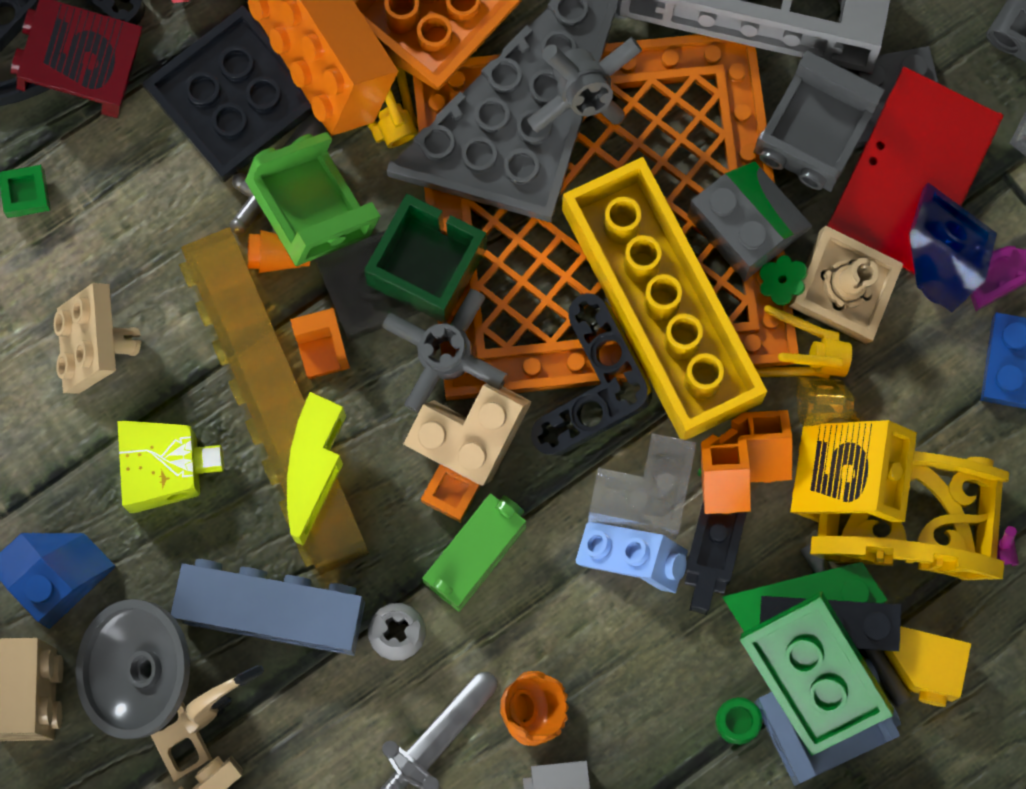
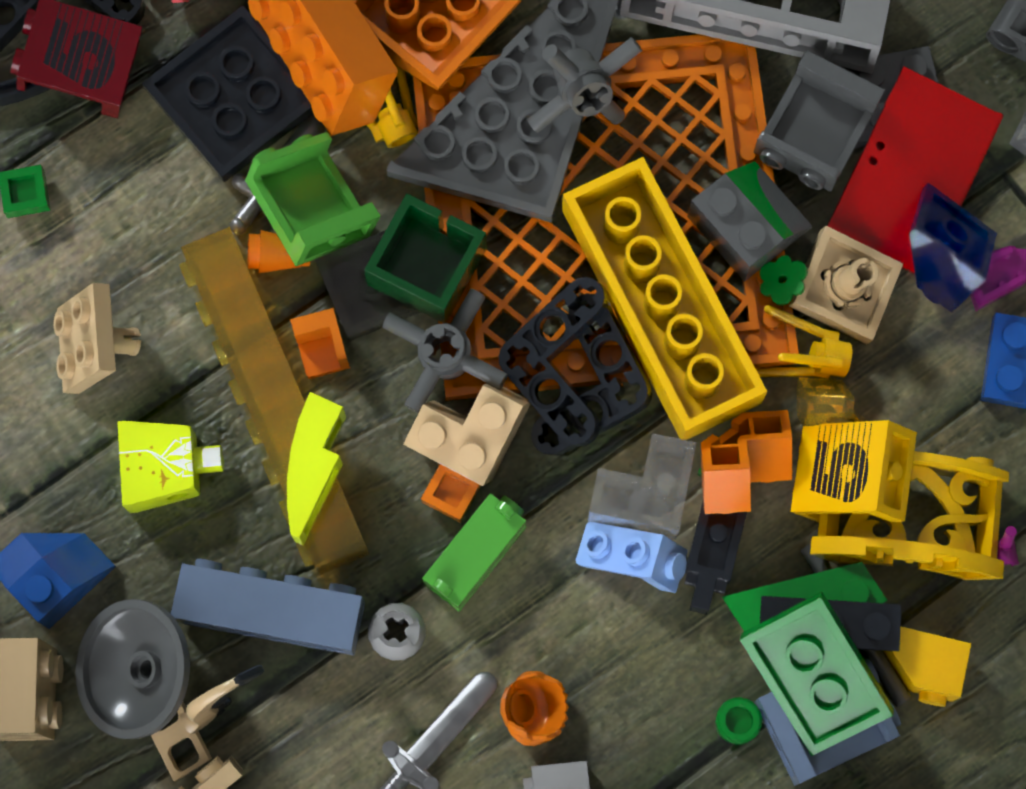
none -> black beam [499,277,609,446]

